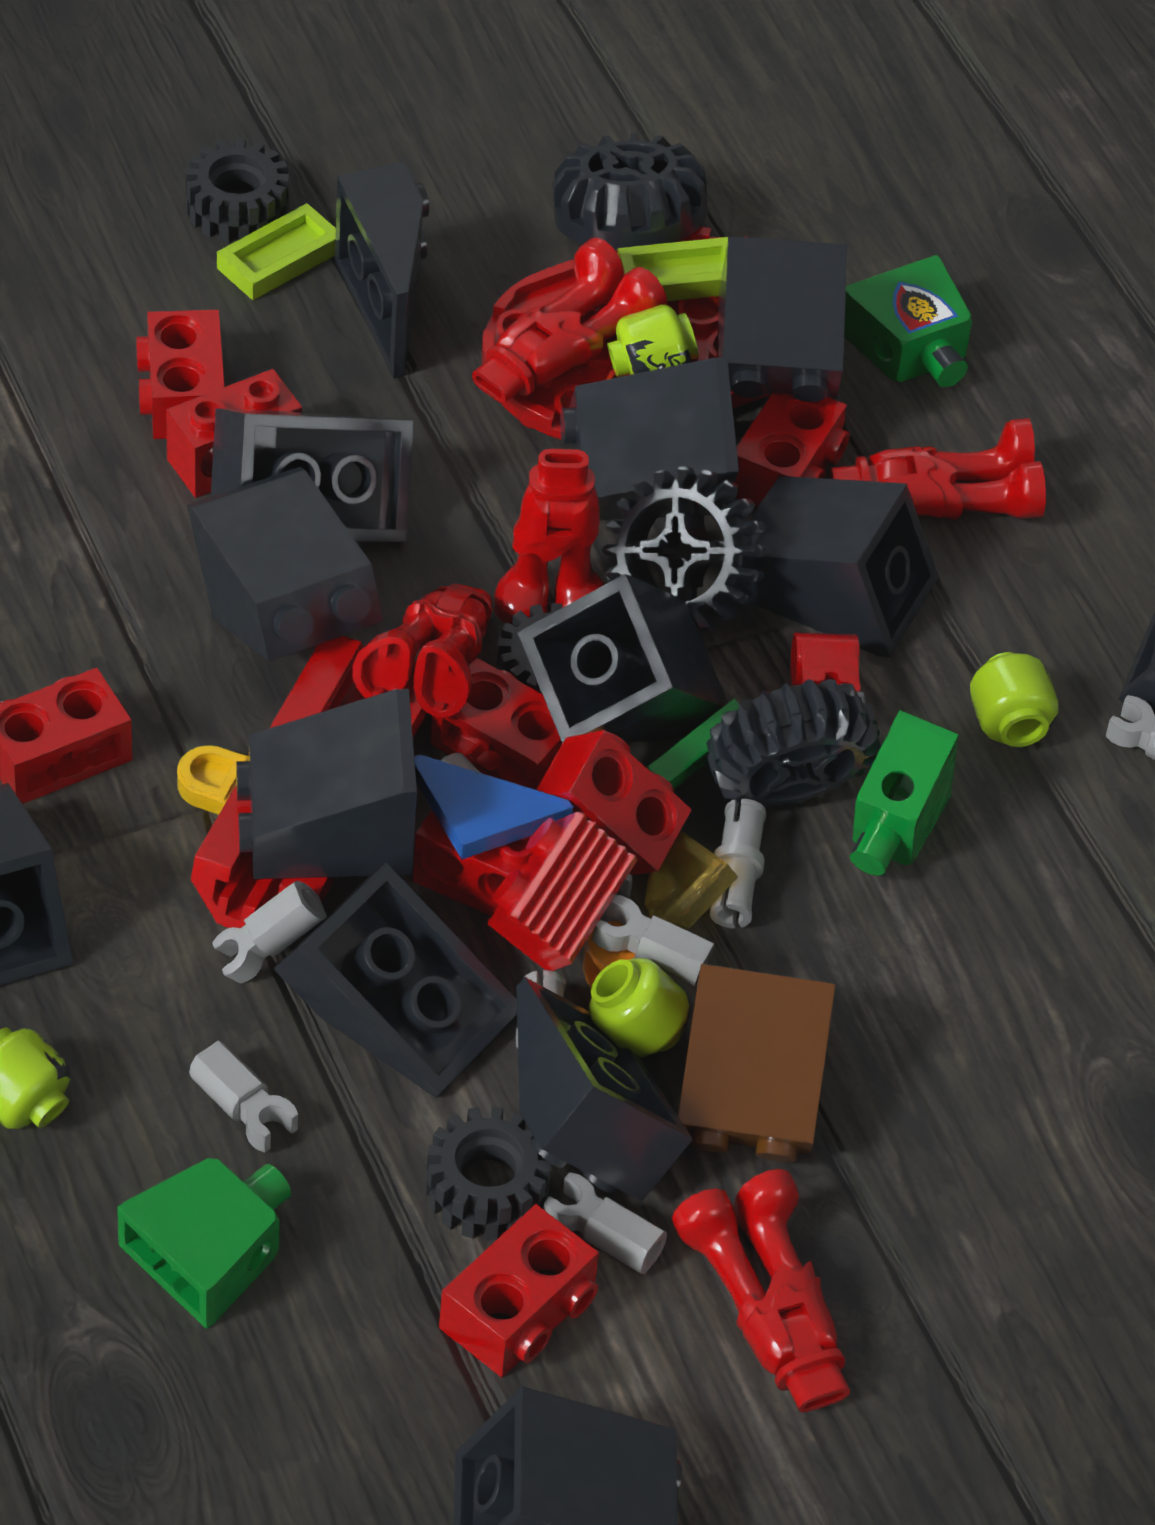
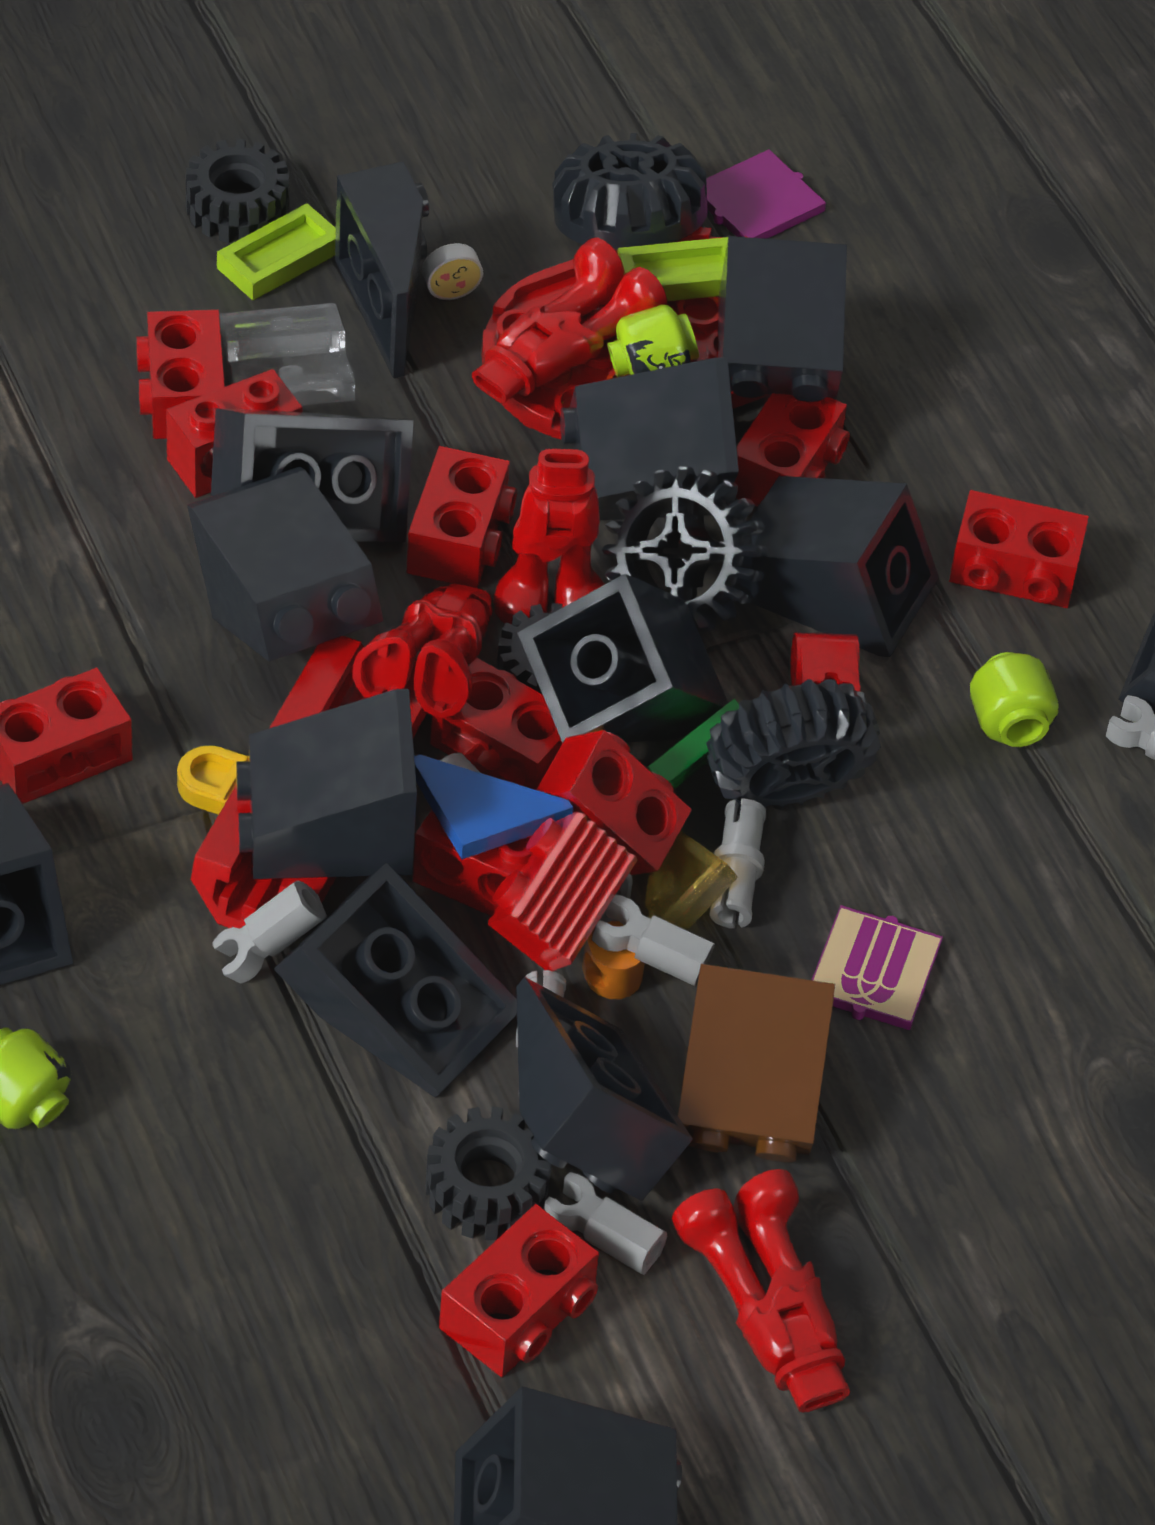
green torso [117,1158,291,1329] -> none
light grey bar [189,1040,298,1153] -> none
lime head [589,958,689,1057] -> none
red piece [830,418,1046,520] -> none
green torso [844,255,972,388] -> none
green torso [850,710,959,876] -> none
none -> clear slope [220,303,355,405]
none -> red brick [406,446,517,588]
none -> tile [422,243,483,300]
none -> magenta piece [706,149,826,239]
none -> piece [812,905,943,1030]
none -> red brick [949,490,1089,609]

